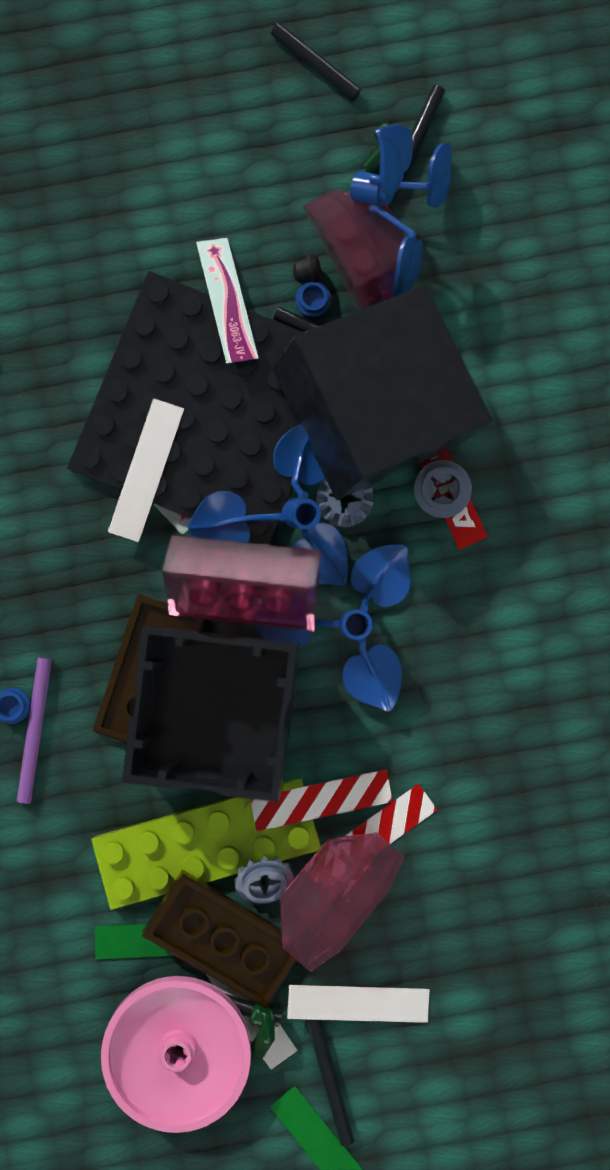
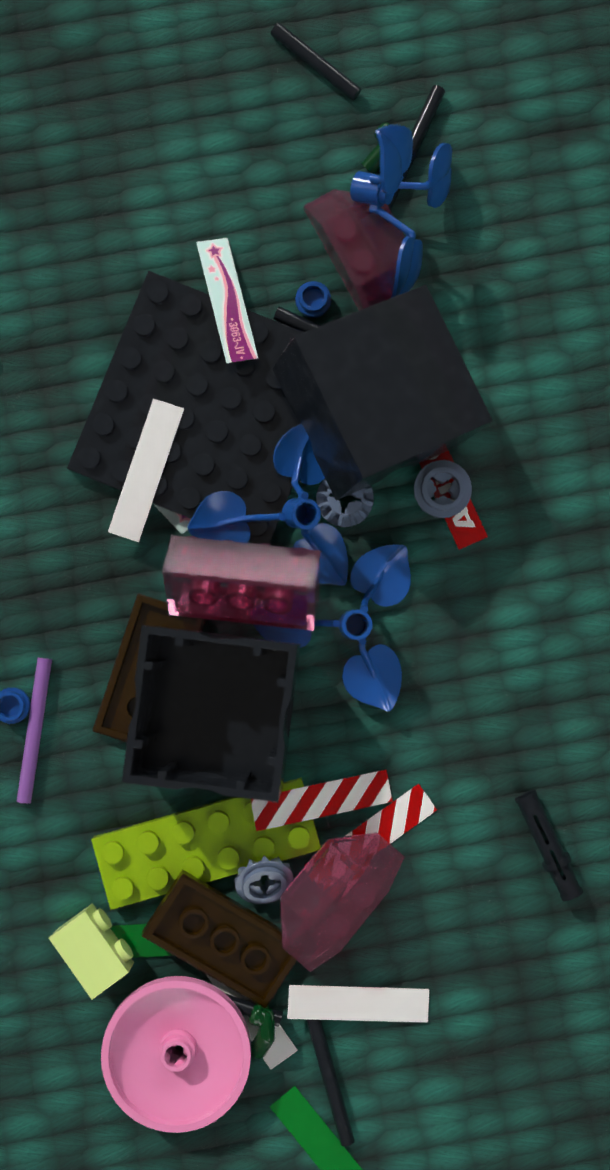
black piece [293,253,322,283] -> none
none -> yellowish green brick [49,903,134,1000]
none -> black pin [515,790,583,901]

